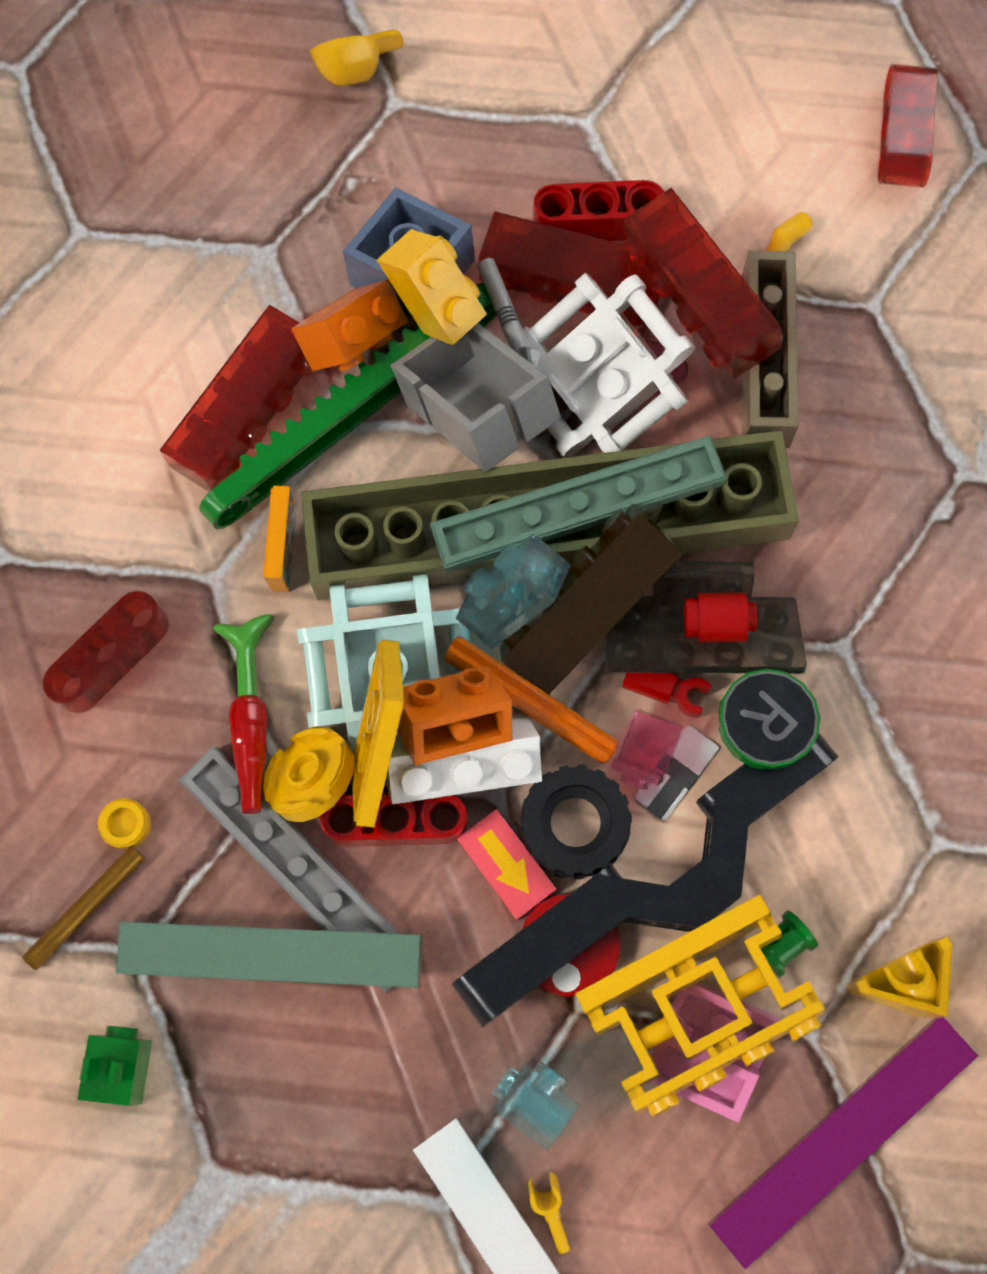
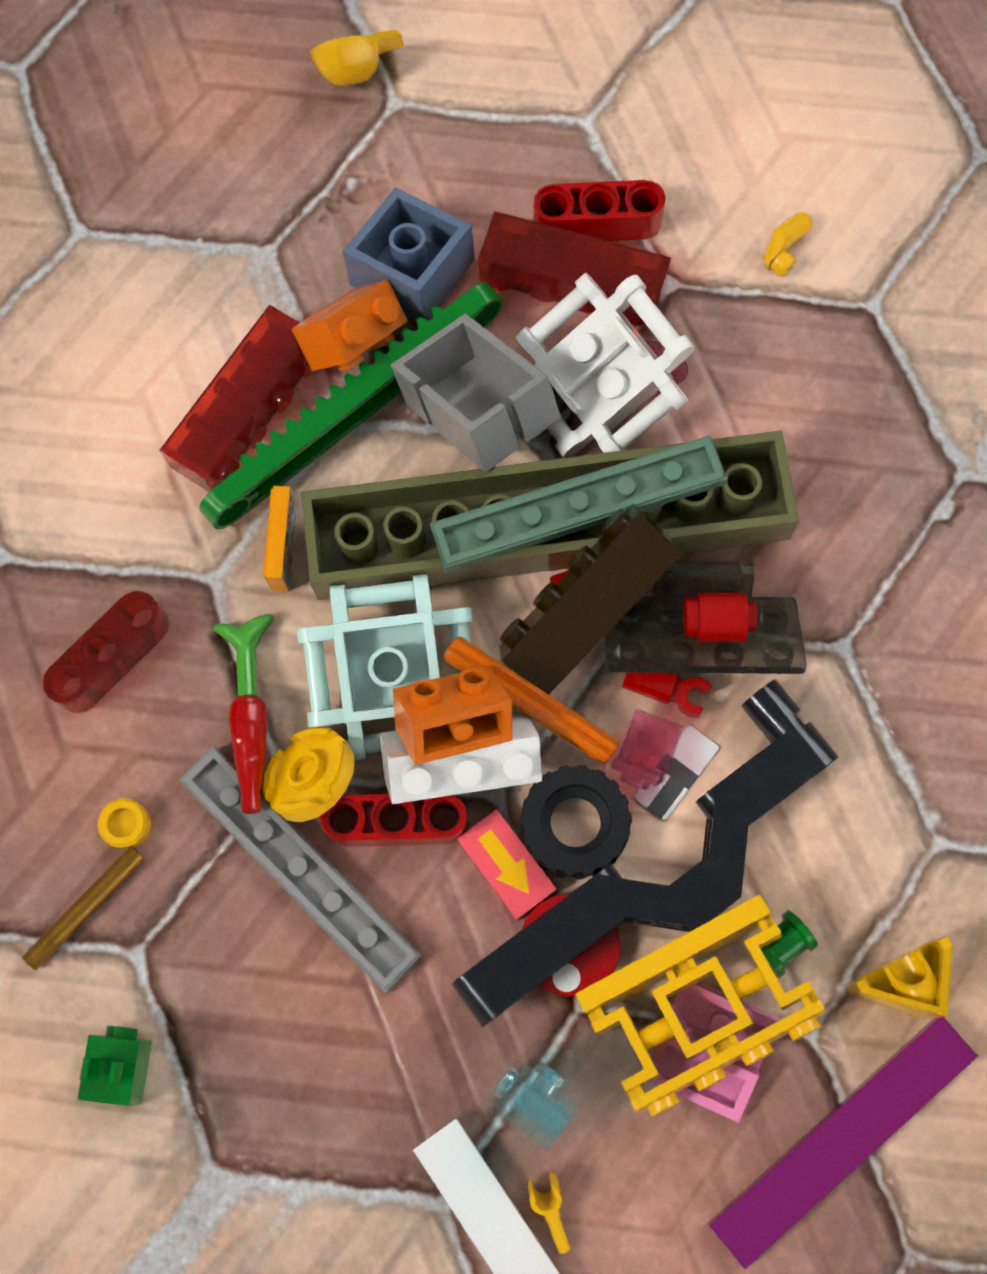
sand green tile [116,922,423,988] -> none
yellow tile [352,639,404,827] -> none
yellow brick [377,229,487,345] -> none
clear light blue brick [455,533,570,649] -> none
light grey piece [477,258,541,368] -> none
clear red brick [623,188,782,380] -> none
black tile [718,668,821,769] -> none
dark tan brick [741,251,799,448] -> none
clear red beam [878,64,938,188] -> none

